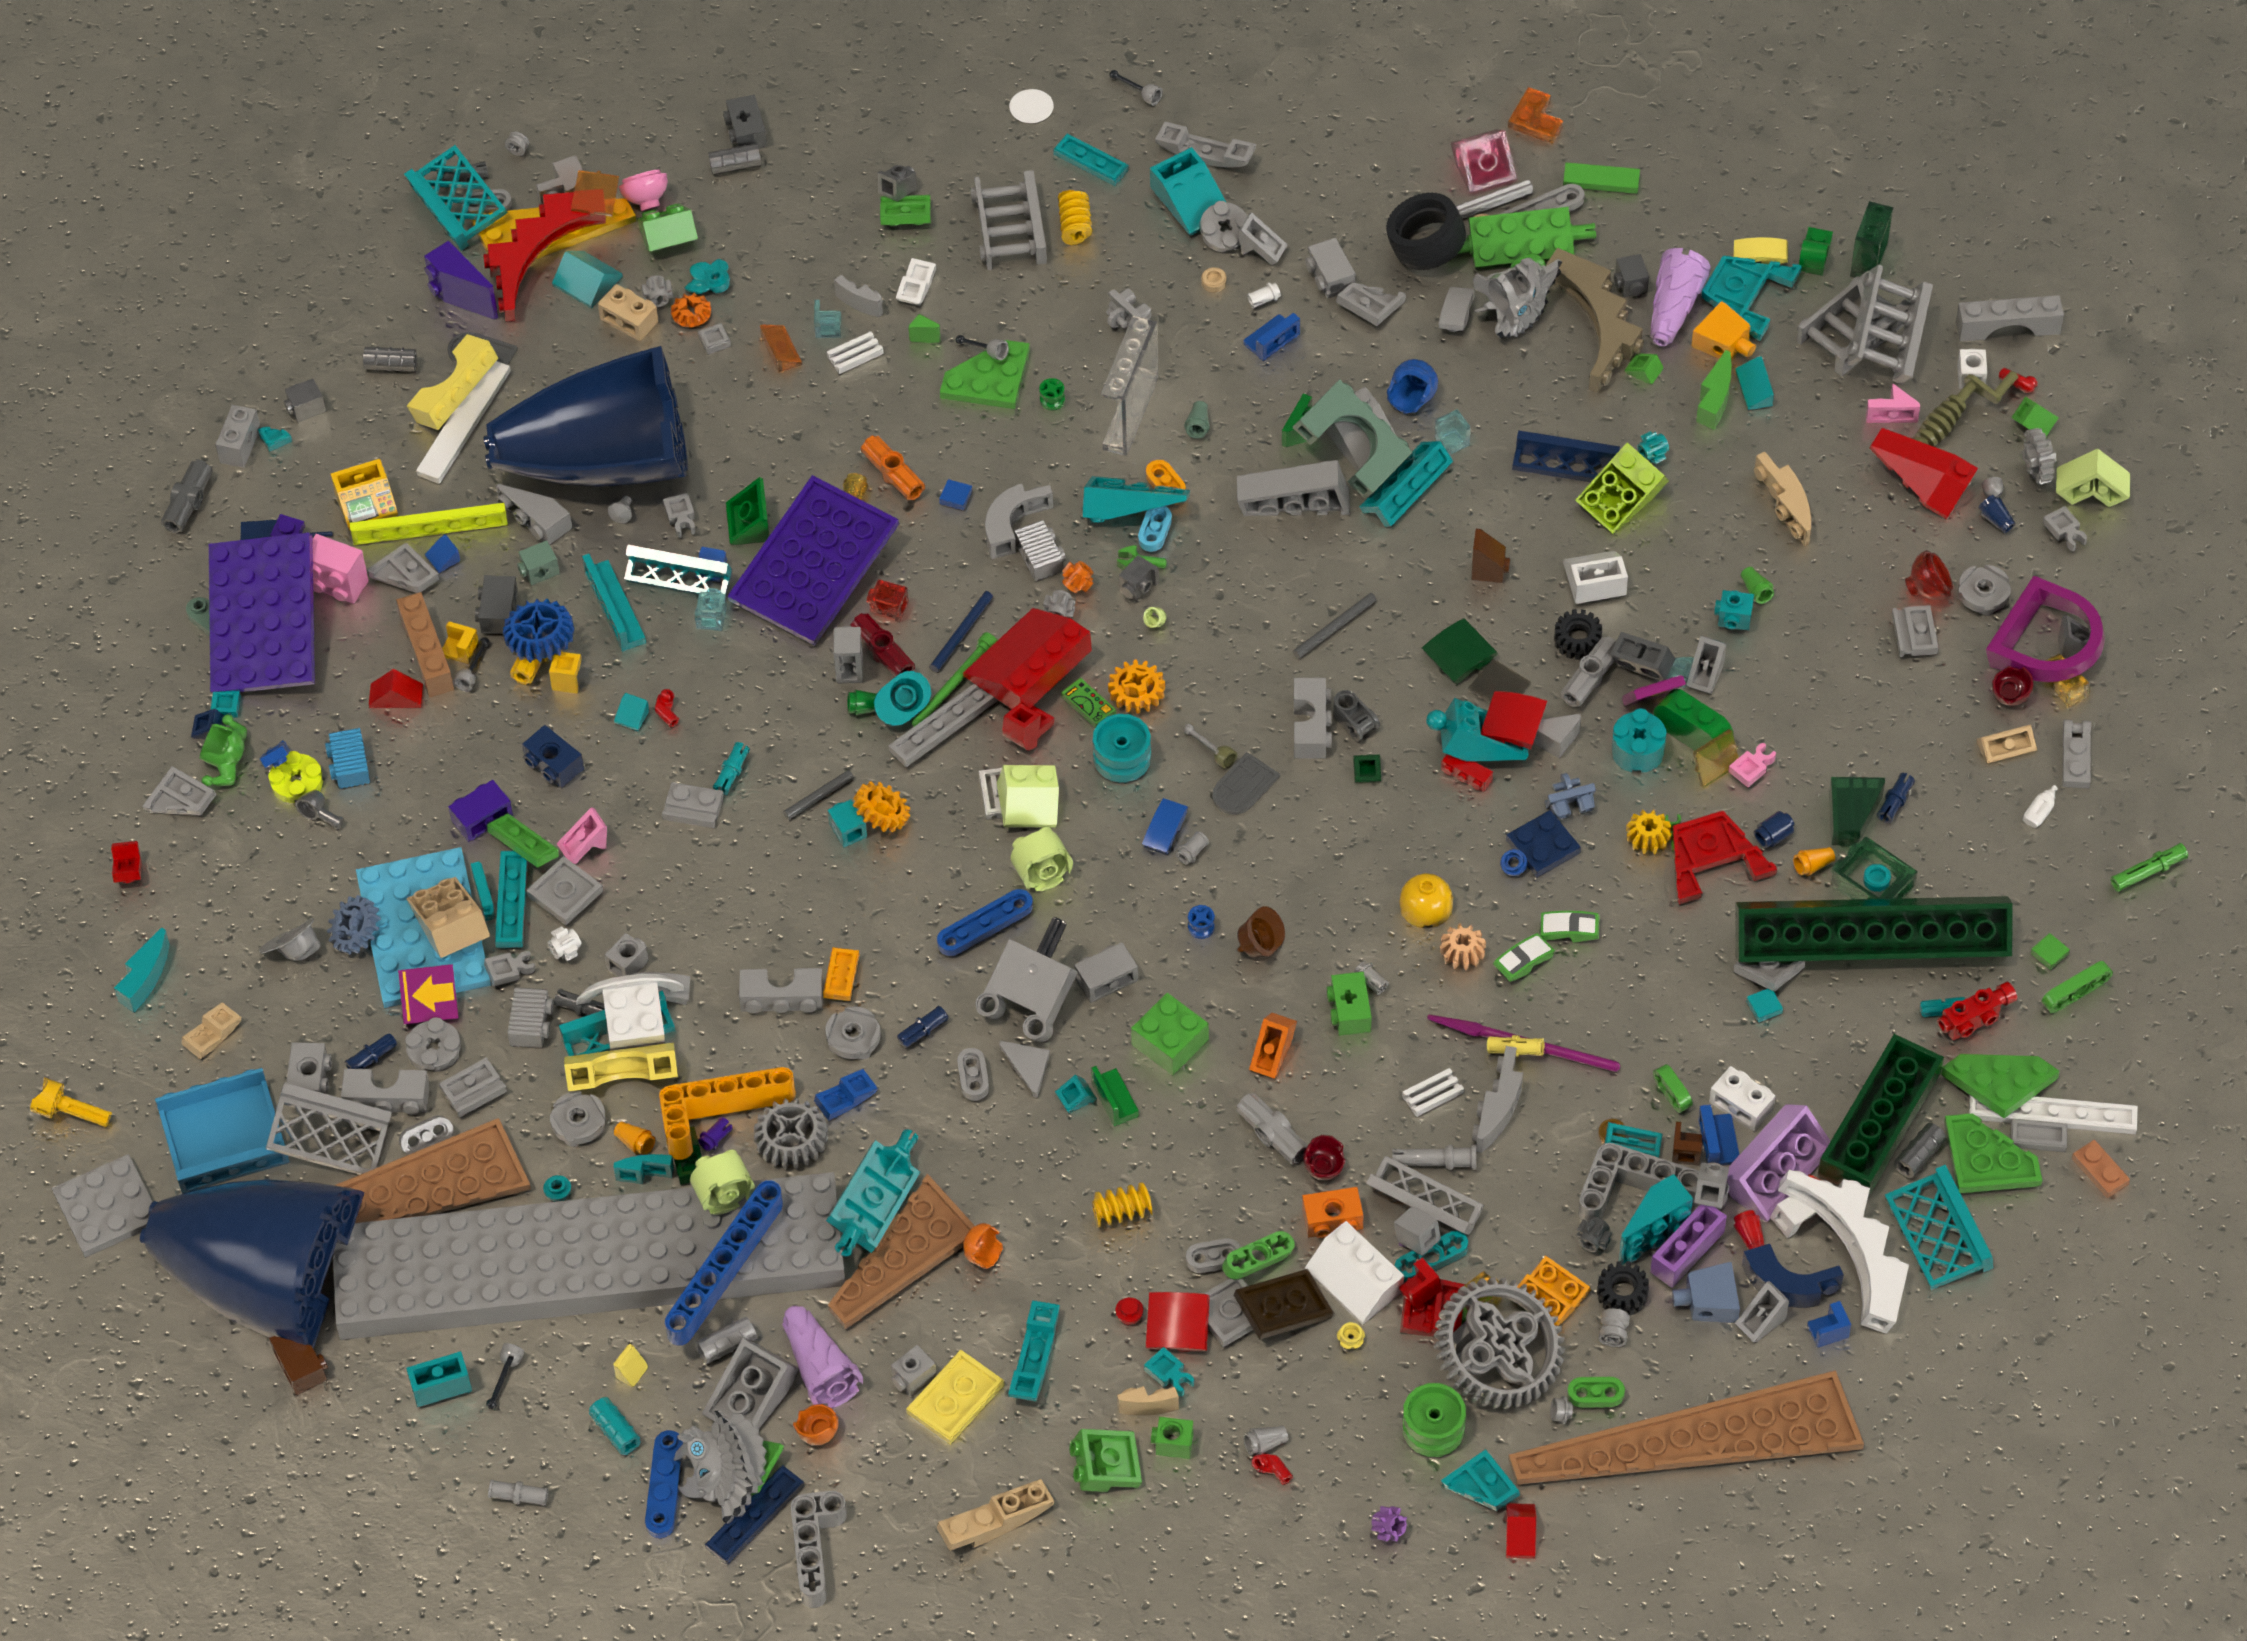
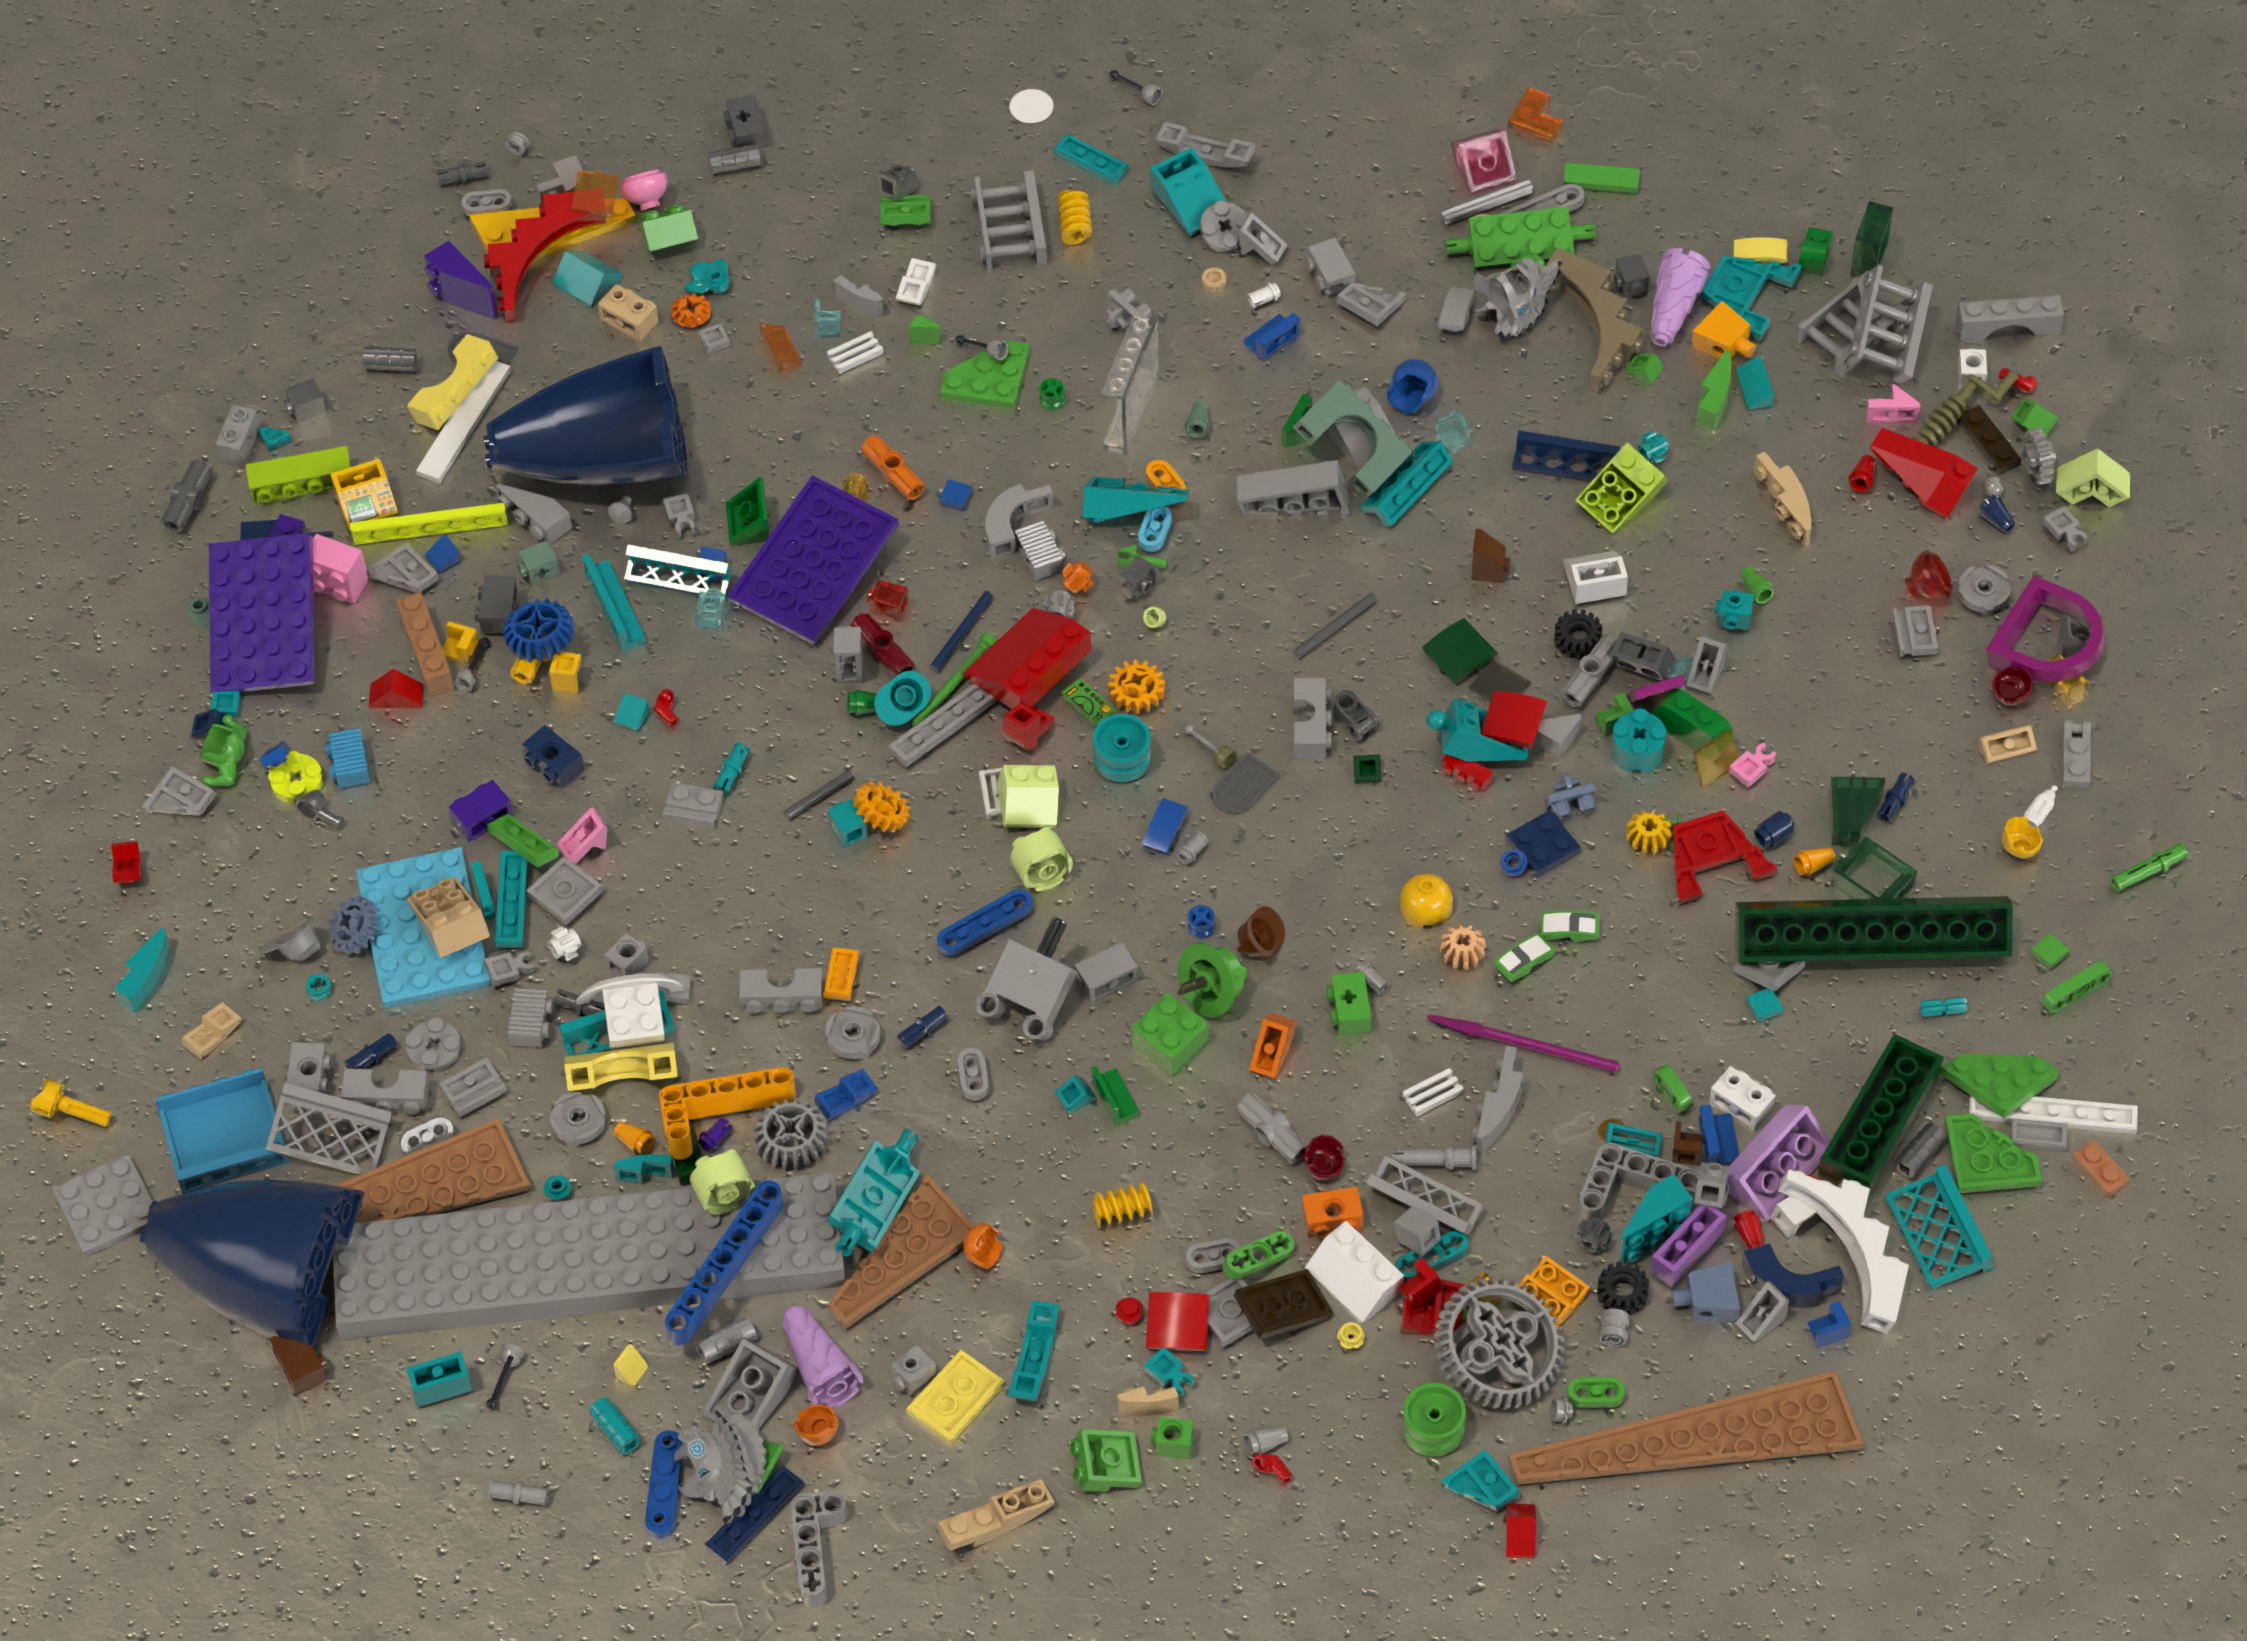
magenta tile [398,964,459,1025] -> none
teal fence [404,145,508,251] -> none
light grey gear [642,275,673,307] -> none
light grey tile [999,1041,1050,1098] -> none
medium lavender gear [1371,1506,1407,1542] -> none
black tyre [1386,192,1466,270] -> none
light yellow pin [1487,1035,1545,1057] -> none
teal tile [1863,864,1891,892] -> none
red brick [1937,981,2017,1041] -> none
none -> lime brick [245,446,351,504]
none -> teal bush [306,974,331,1001]
none -> bright green piece [1177,943,1247,1018]
none -> bright green panel [1595,692,1634,737]
none -> red cone [1848,455,1876,492]
none -> dark brown plate [1957,405,2021,475]
none -> yellow hair [2001,817,2043,859]

